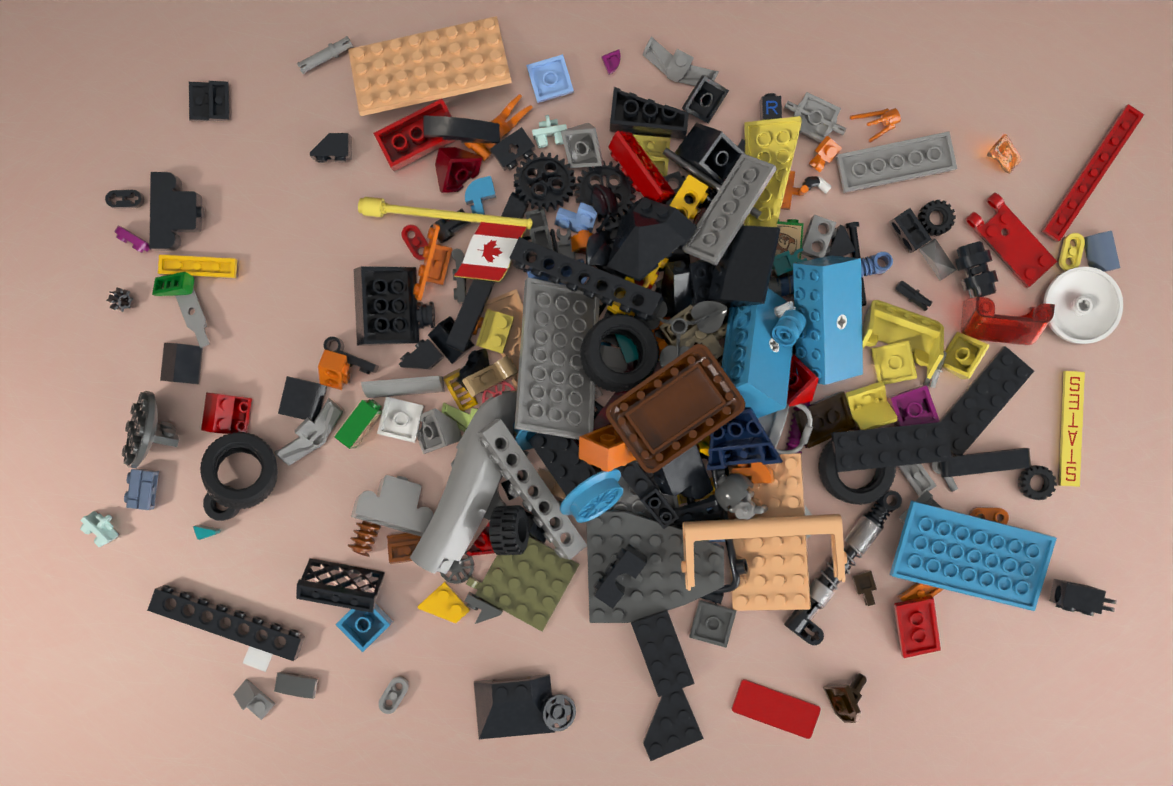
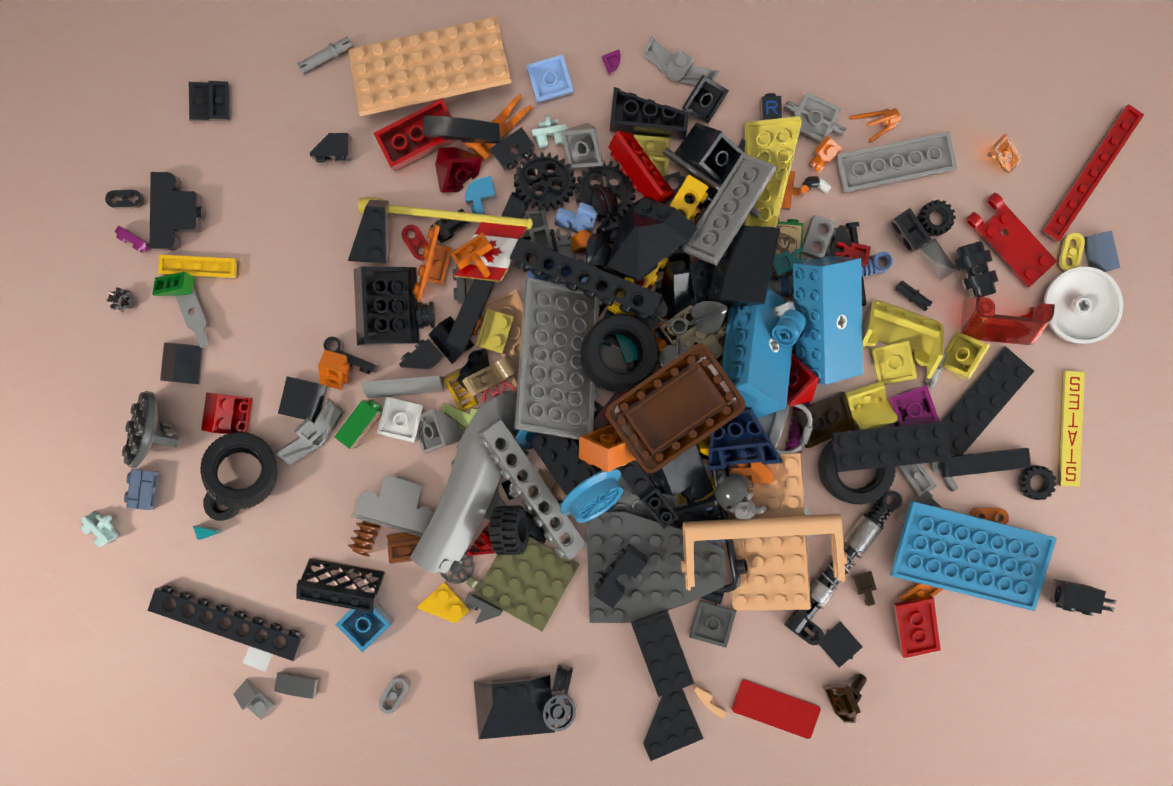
none -> black wedge [348,200,390,263]
none -> orange plate [450,232,493,277]
none -> black wheel [552,664,573,695]
none -> light nougat slope [693,683,726,719]
none -> black piece [819,621,863,668]
none -> red plate [834,241,871,267]

